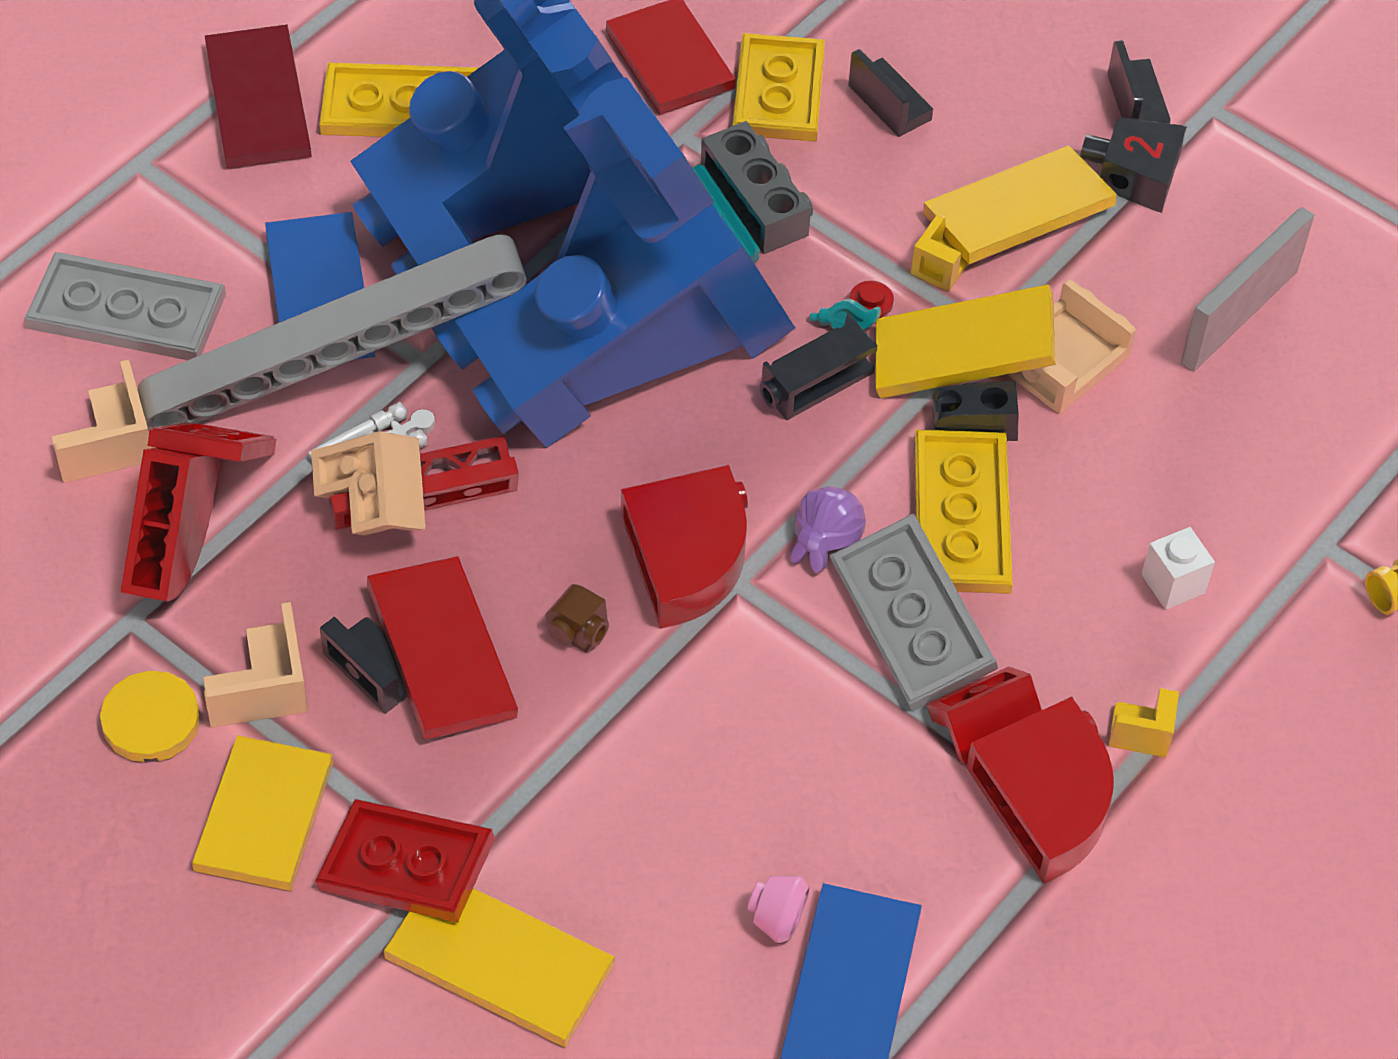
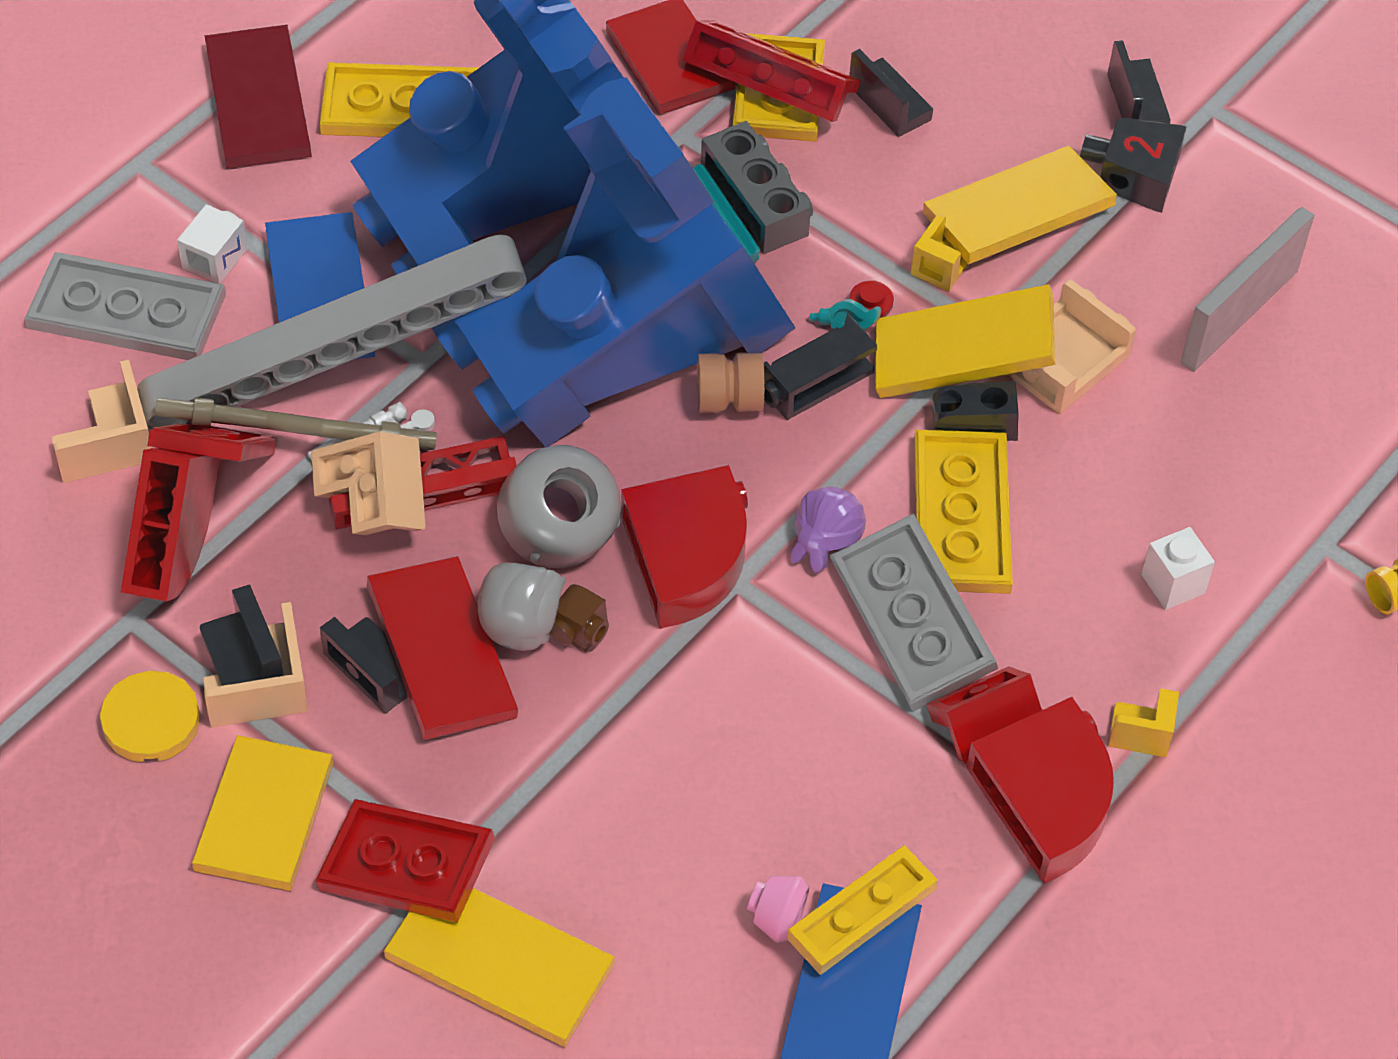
none -> dark tan bar [155,397,437,450]
none -> white brick [177,204,248,284]
none -> black panel [200,584,284,686]
none -> light grey piece [478,563,566,651]
none -> light grey piece [497,445,621,569]
none -> red fence [682,20,861,122]
none -> nougat wheel [697,353,764,413]
none -> yellow plate [787,845,938,975]

